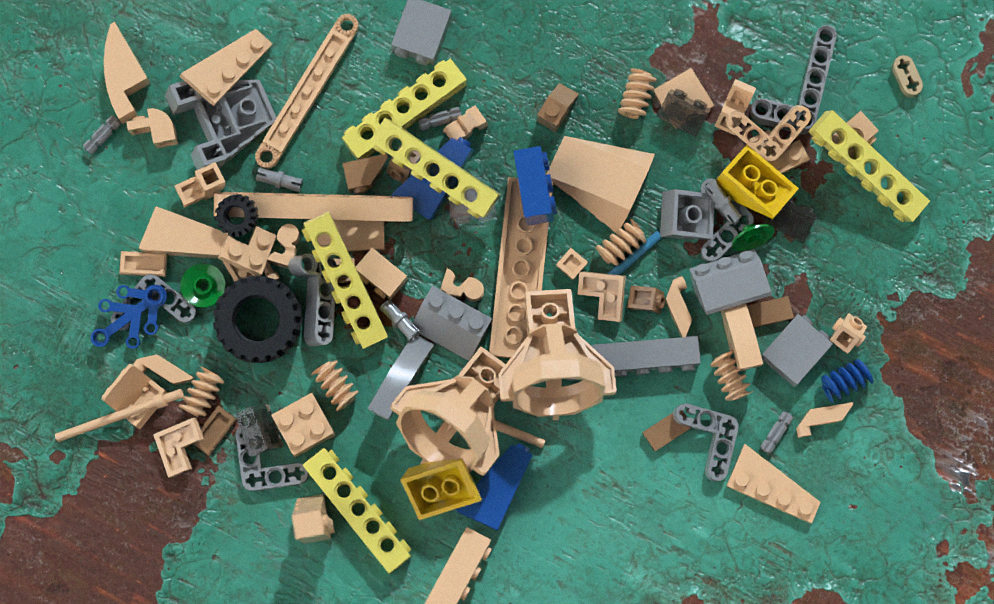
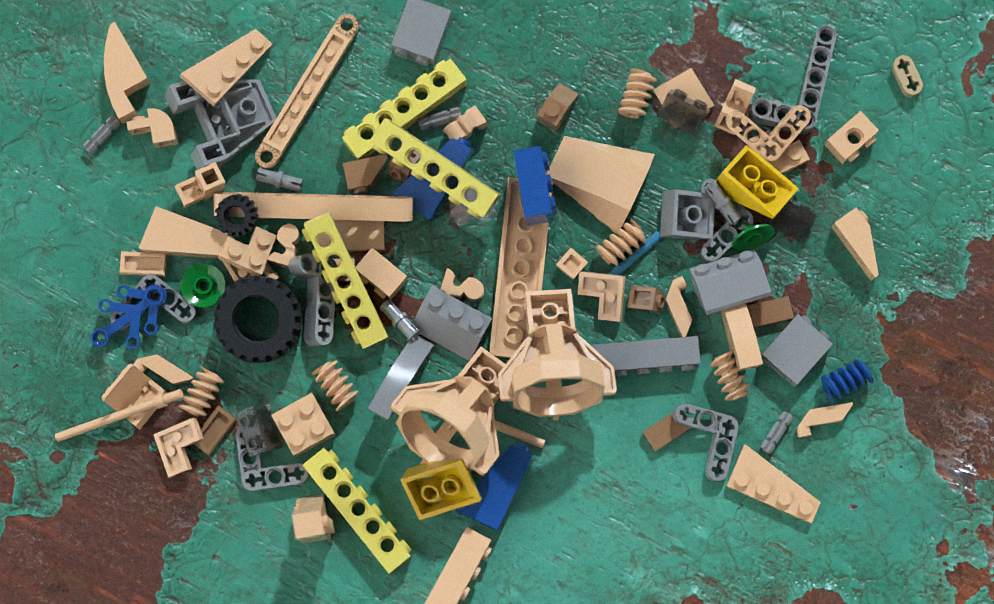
light yellow brick [808,110,930,222] -> none
light nougat brick [830,313,867,354] -> none
none -> light nougat slope [831,207,879,281]

